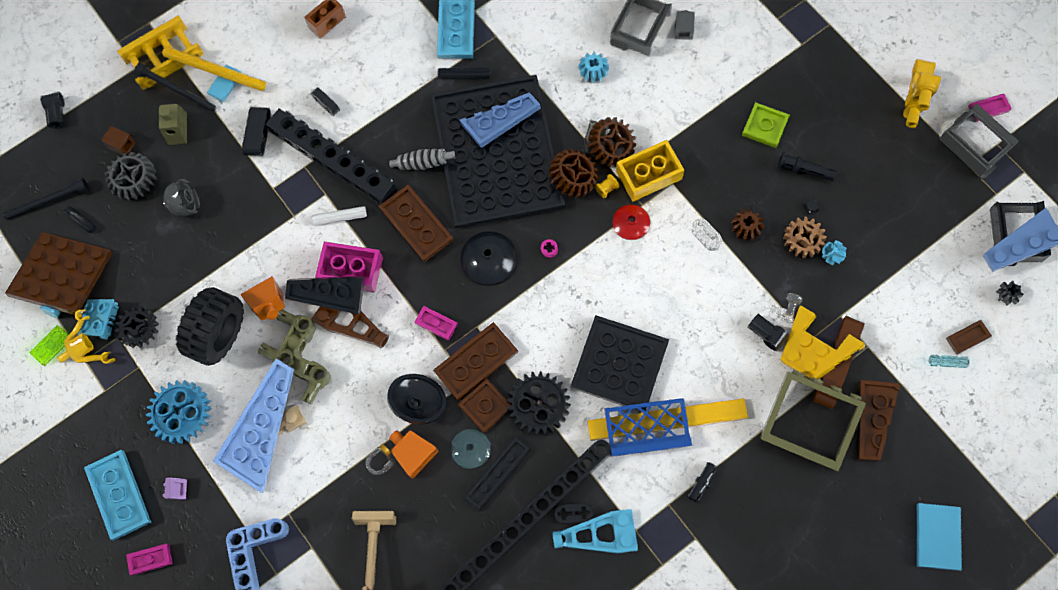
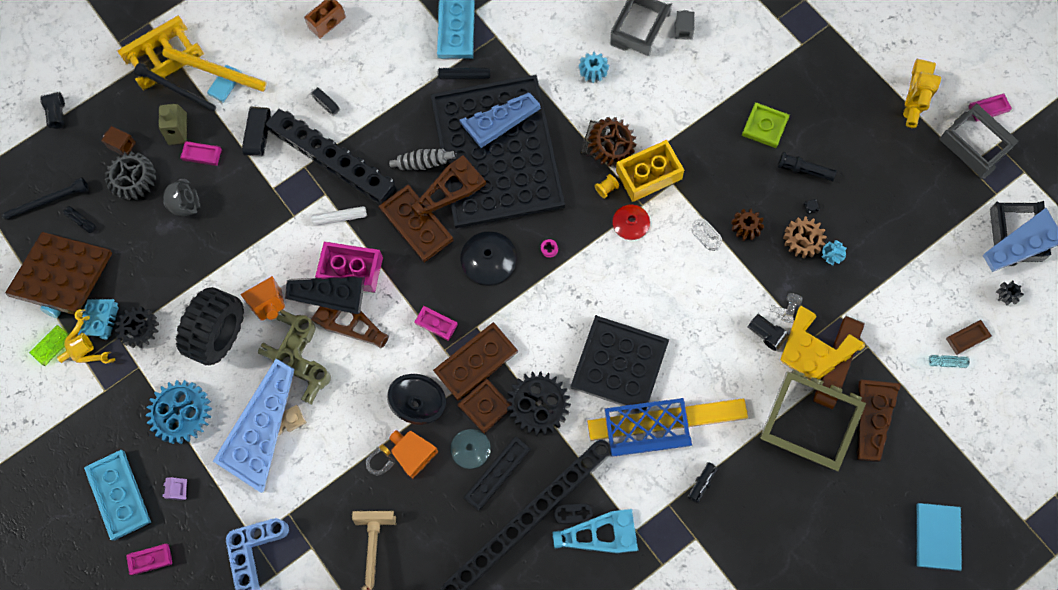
reddish brown gear [549,148,599,198] -> none
none -> dark pink tile [181,141,222,166]
none -> reddish brown plate [411,155,486,218]

